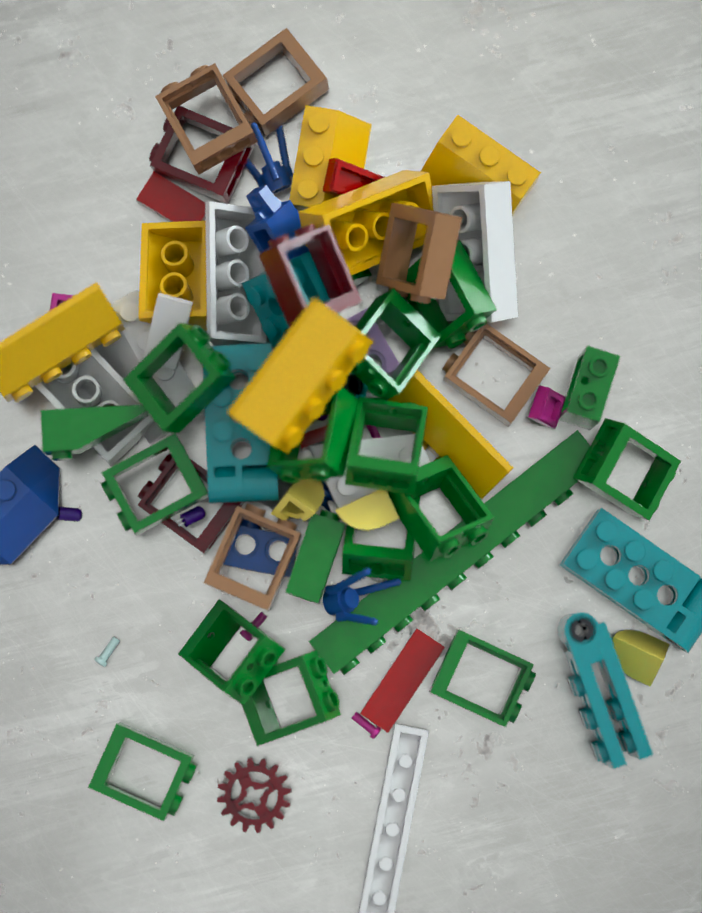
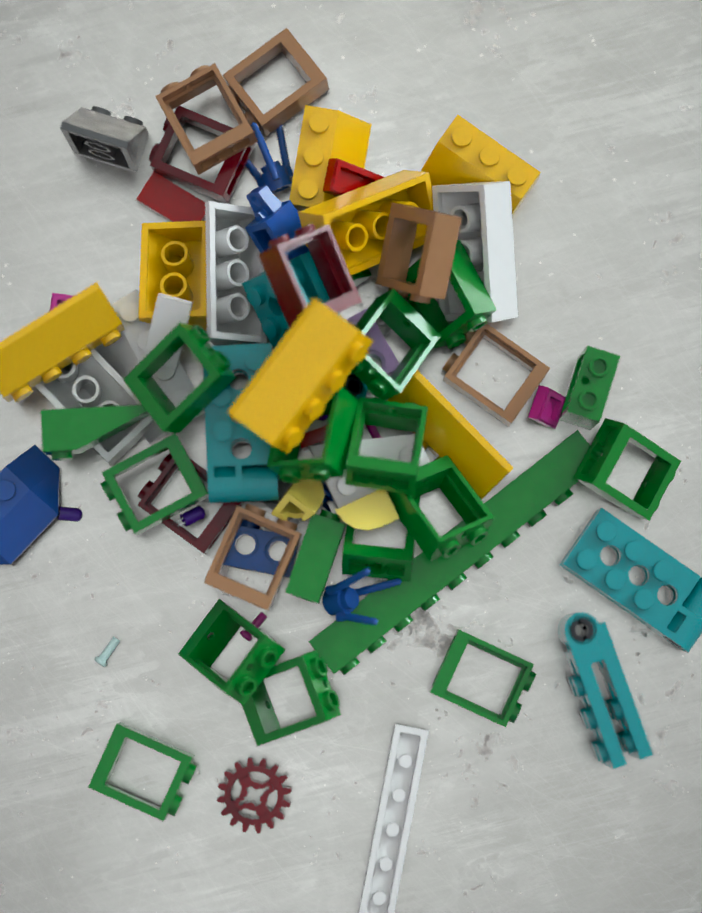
dark pink piece [351,712,381,739] -> none
red tile [360,628,445,733] -> none
light yellow brick [612,630,670,687] -> none
none -> dark grey slope [60,106,149,172]

